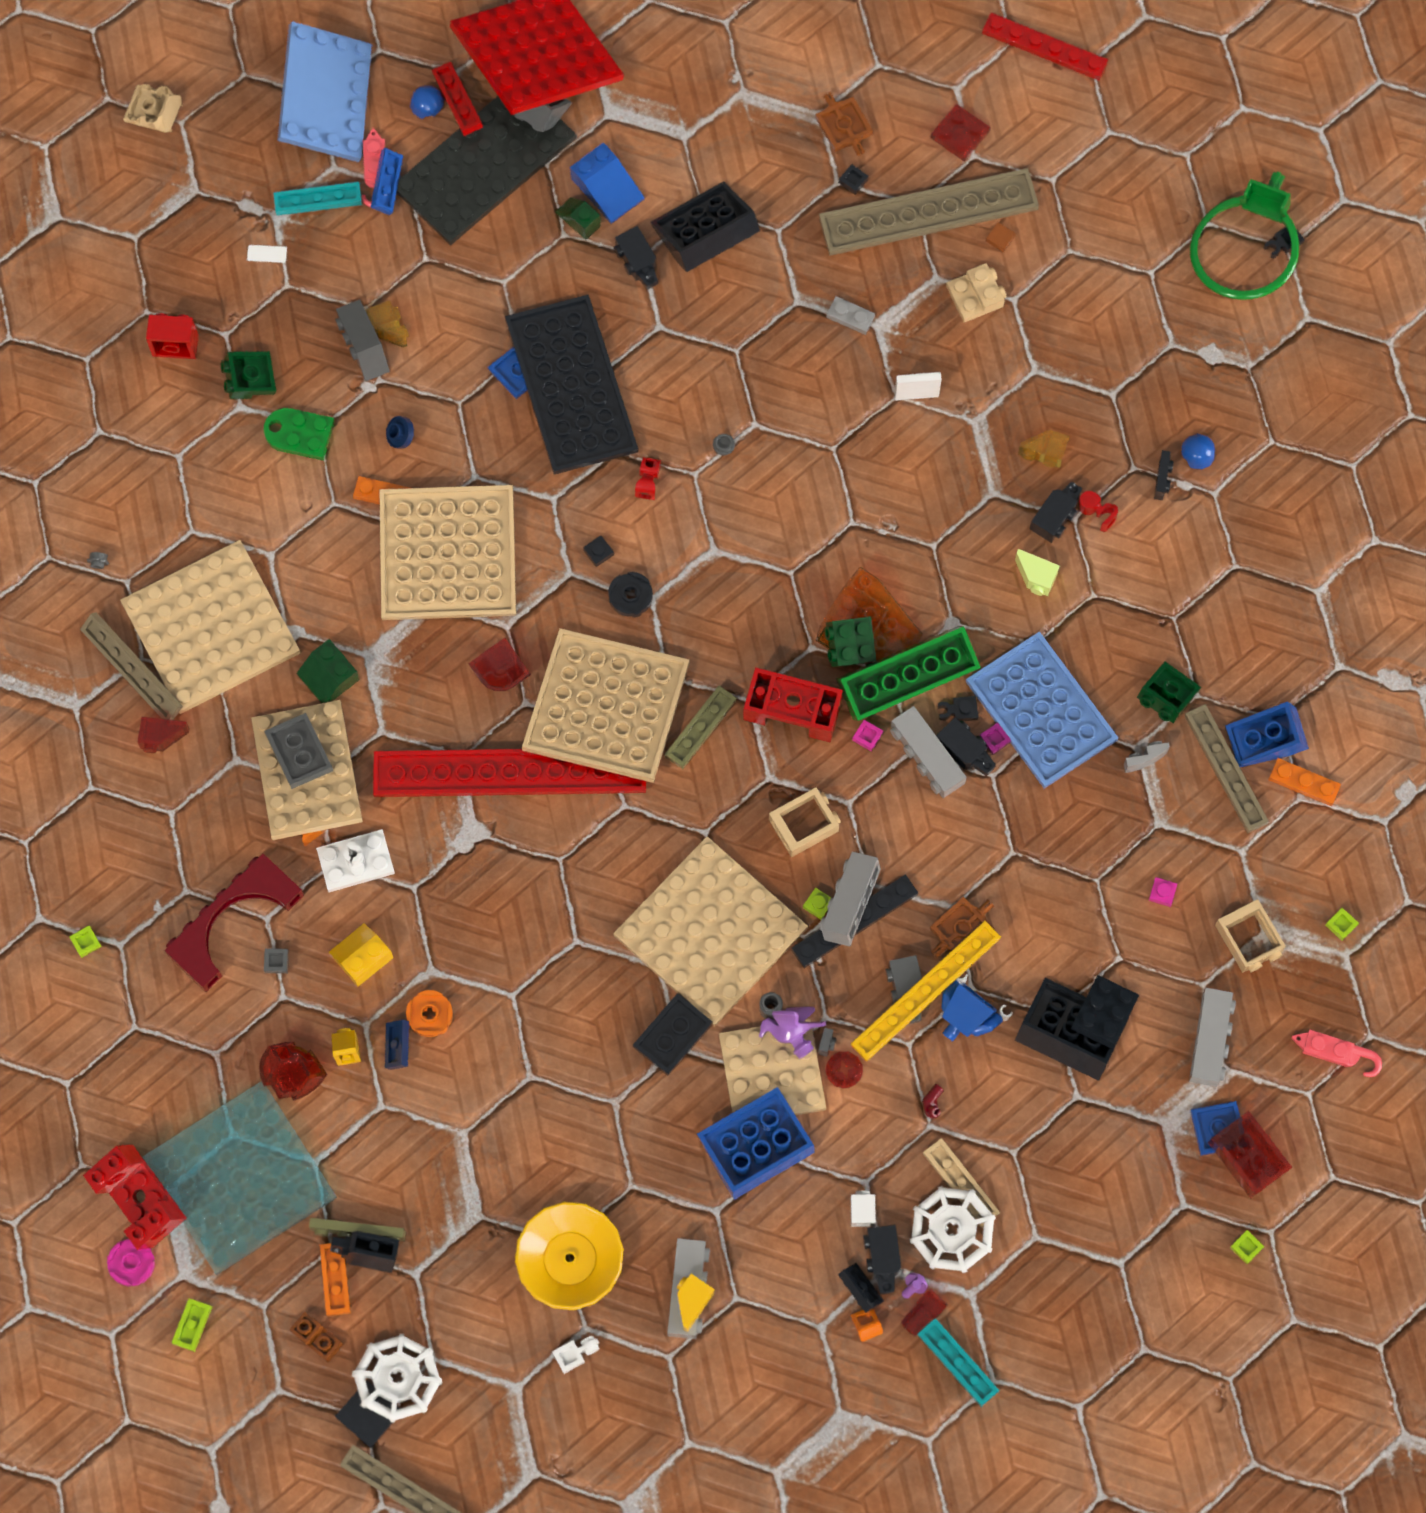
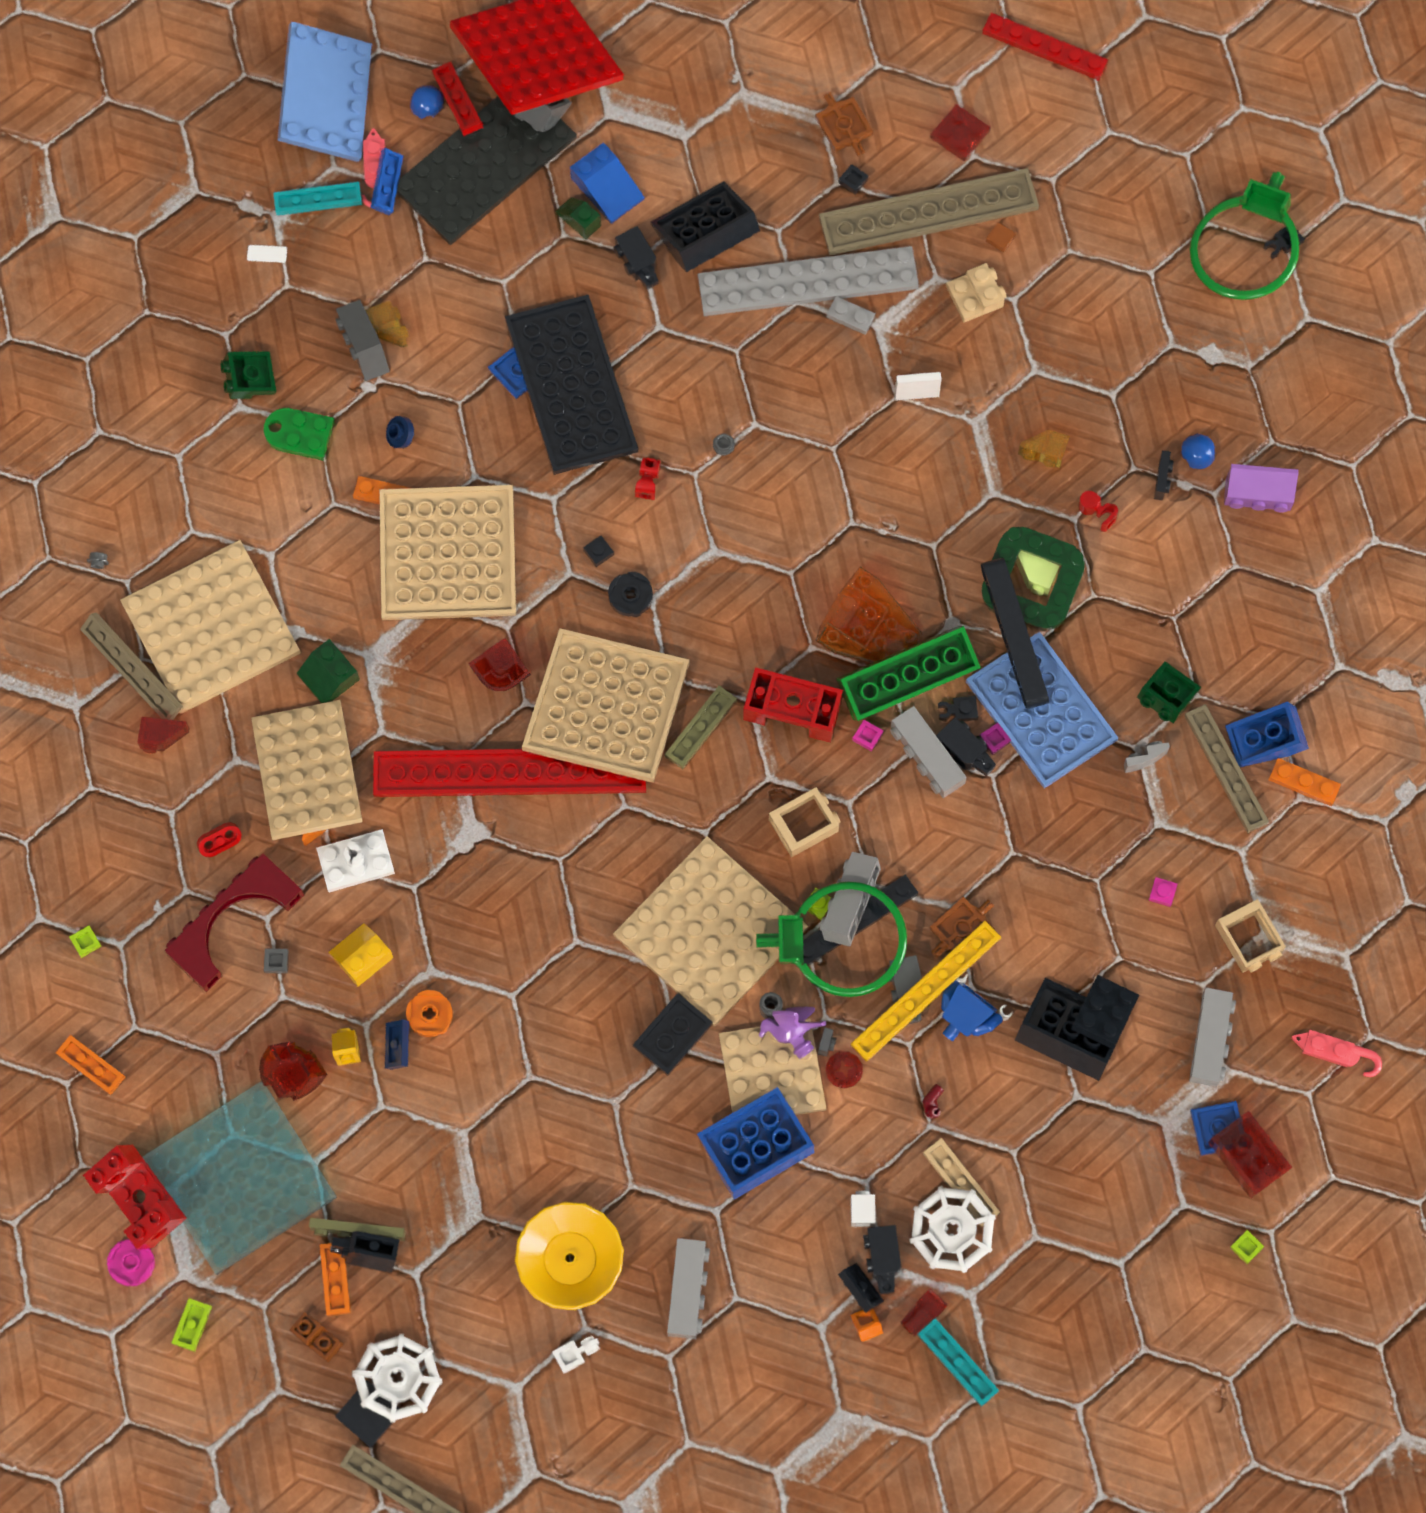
tan slope [124,84,182,132] -> none
red brick [146,313,199,359] -> none
dark grey plate [264,713,333,789] -> none
yellow slope [676,1274,715,1332] -> none
dark green plate [825,616,876,667] -> none
medium lavender plate [902,1273,928,1299] -> none
black hinge [1030,482,1082,543] -> none
lime plate [1325,908,1359,941] -> none
none -> orange plate [56,1035,125,1095]
none -> red plate [197,822,242,857]
none -> light grey plate [698,246,919,316]
none -> green brick [756,882,907,997]
none -> black beam [981,557,1049,710]
none -> dark green plate [982,527,1085,631]
none -> medium lavender slope [1224,464,1298,512]

